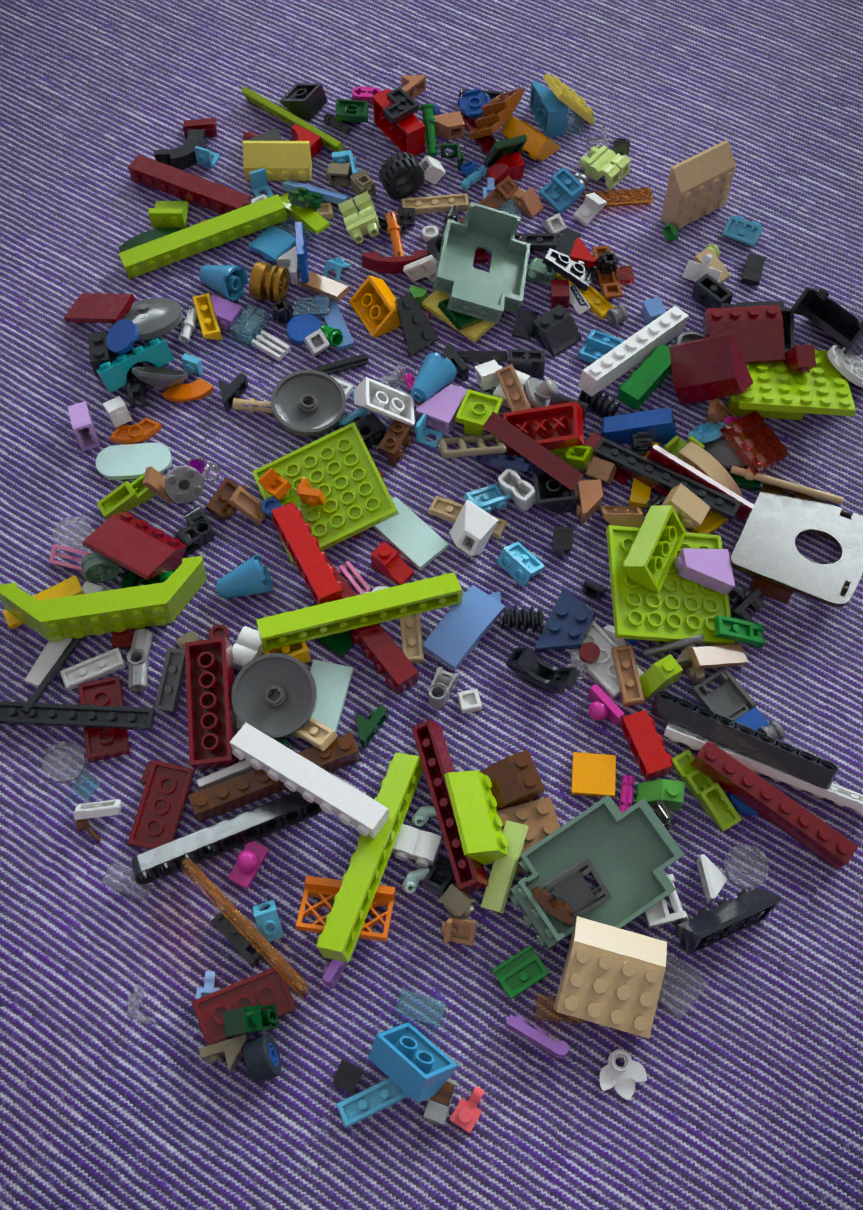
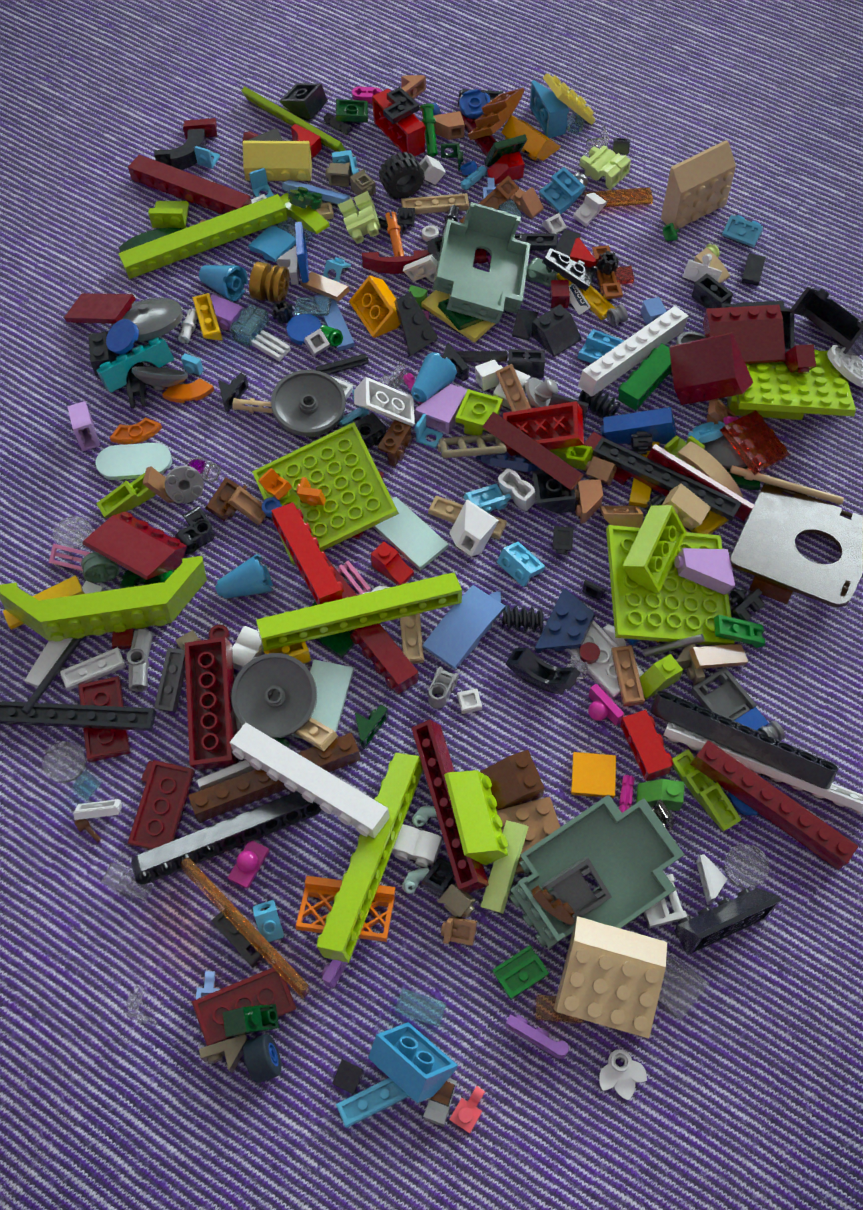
white brick [102,396,132,428] -> none

